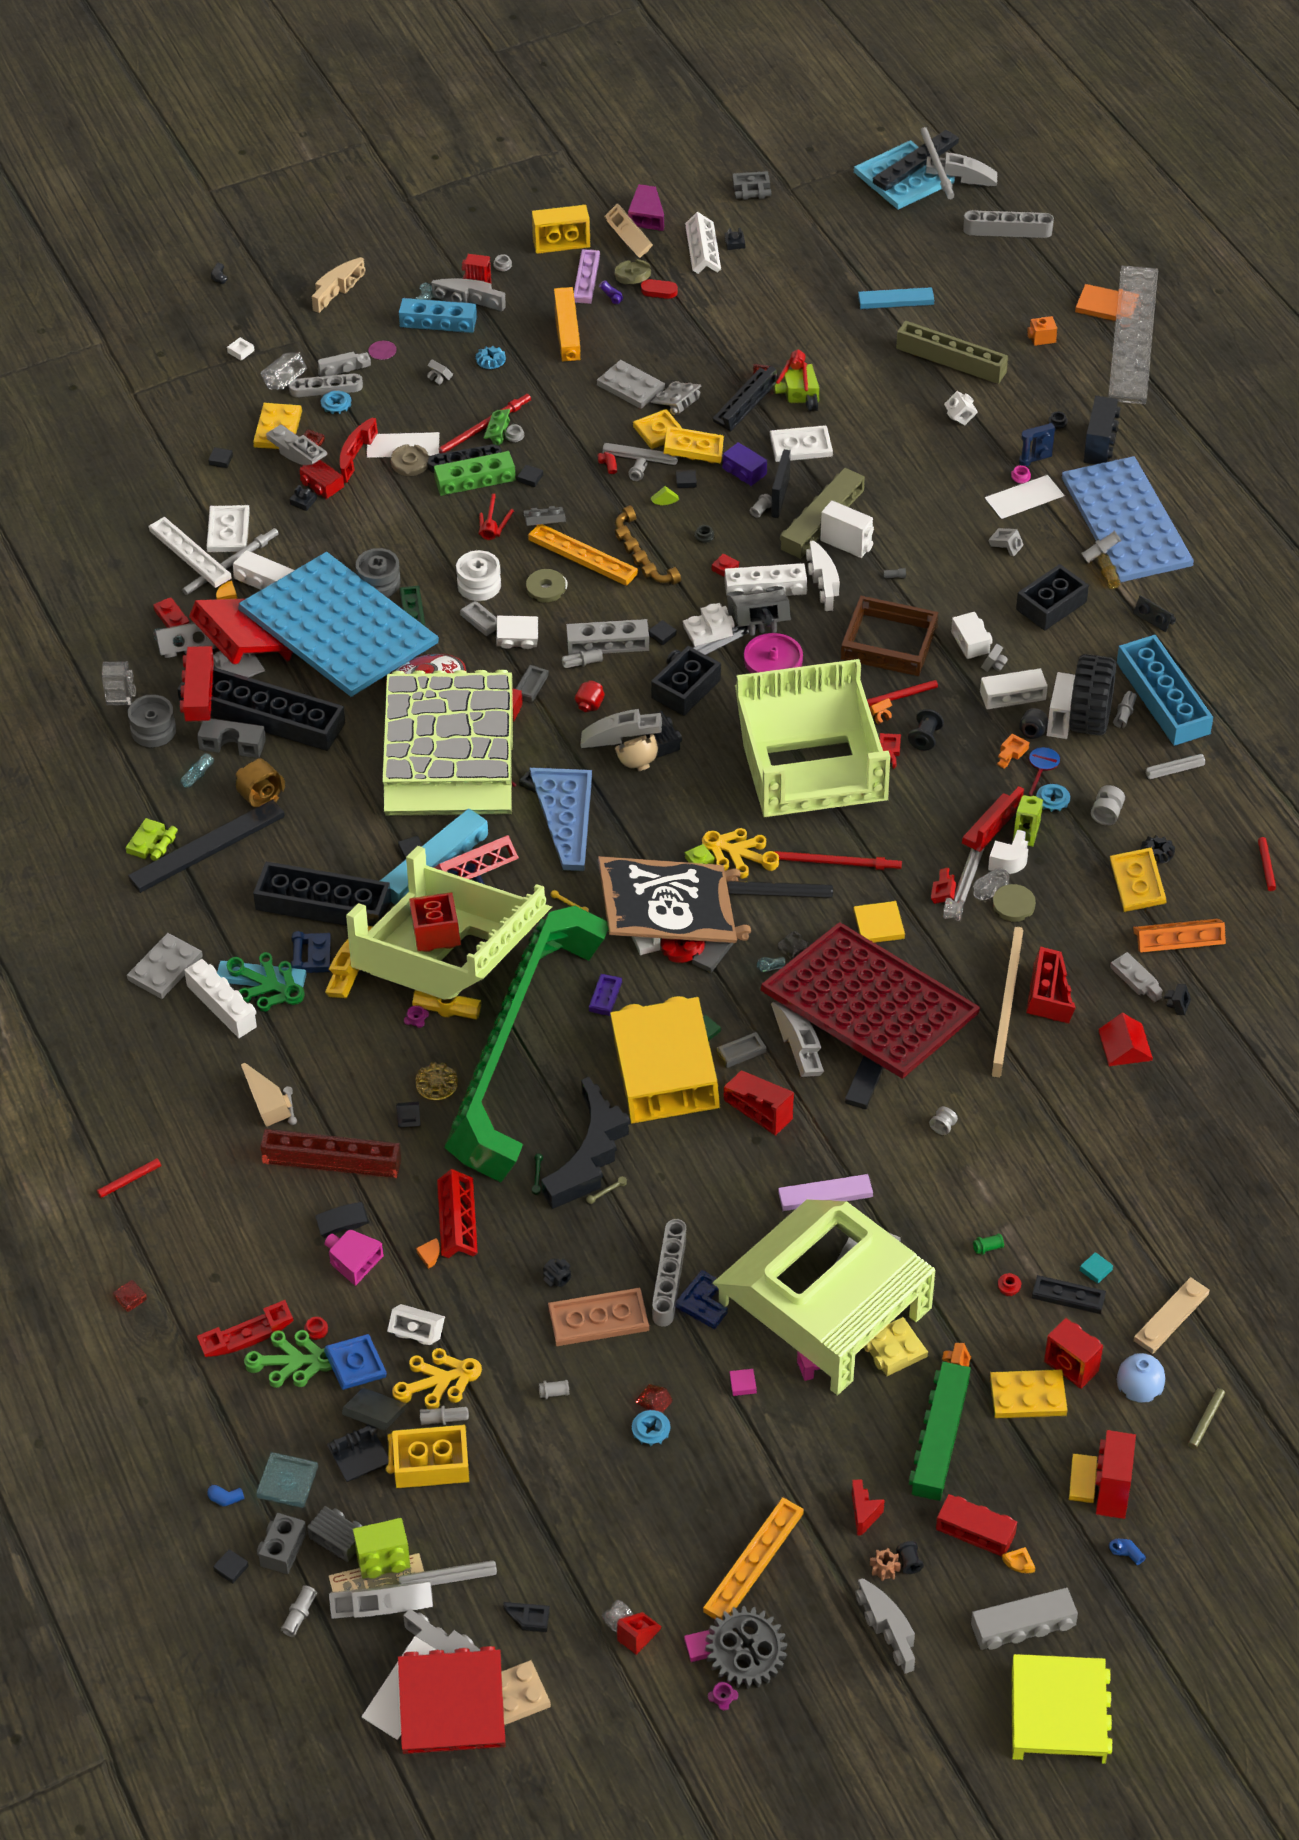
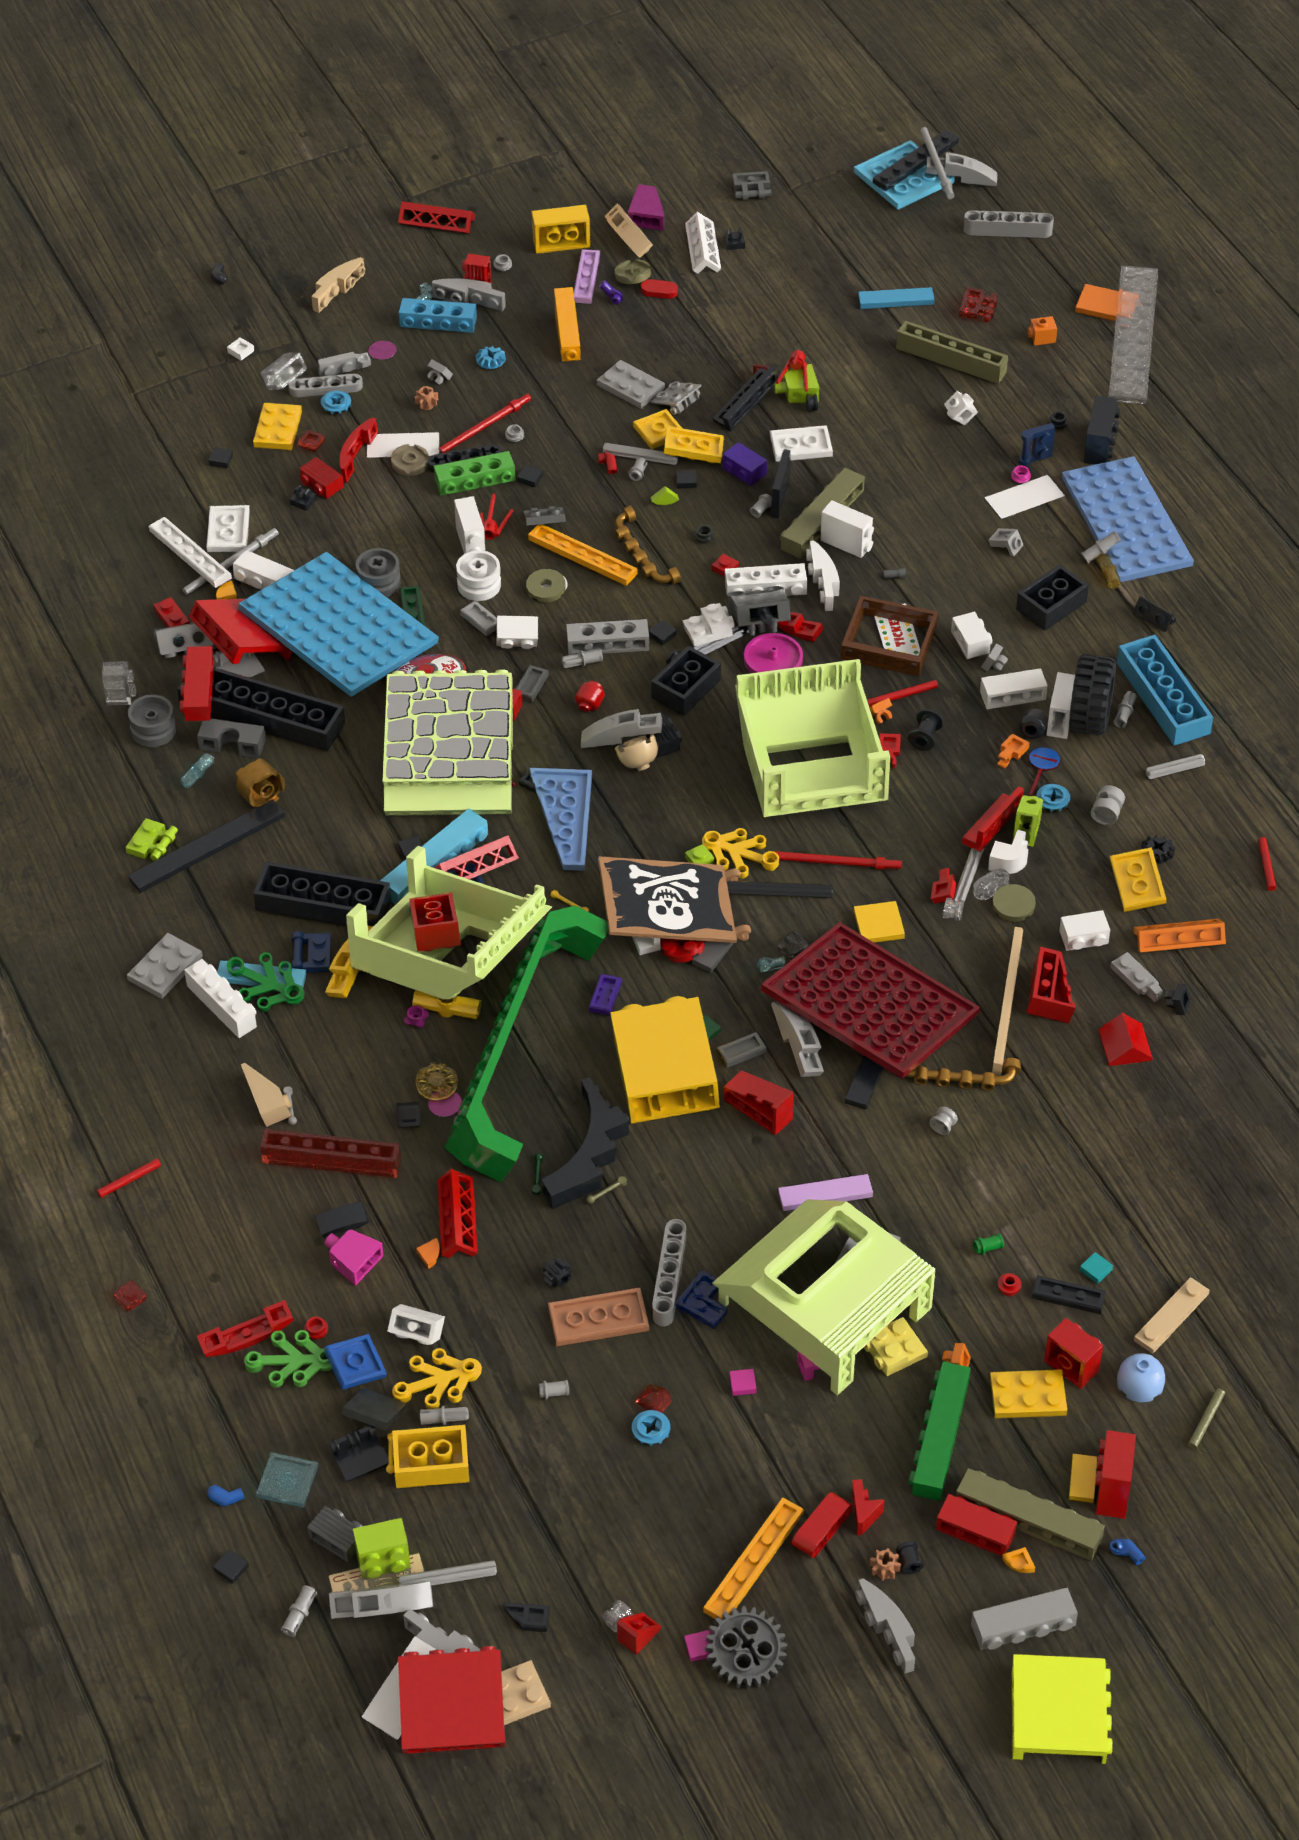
dark grey brick [257,1513,307,1575] -> none
light grey slope [266,424,327,465] -> none
bright green hinge [484,409,510,446] -> none
magenta plate [708,1682,738,1710] -> none
none -> red fence [398,201,475,234]
none -> nougat gear [415,386,438,410]
none -> flat silver sticker [428,1090,462,1117]
none -> white brick [454,496,485,554]
none -> red slope [777,612,823,642]
none -> red beam [792,1492,853,1558]
none -> white sticker [874,604,920,656]
none -> pearl gold bar [907,1058,1021,1091]
none -> olive brick [956,1468,1105,1561]
none -> clear red plate [959,287,998,323]
none -> white brick [1059,910,1110,951]

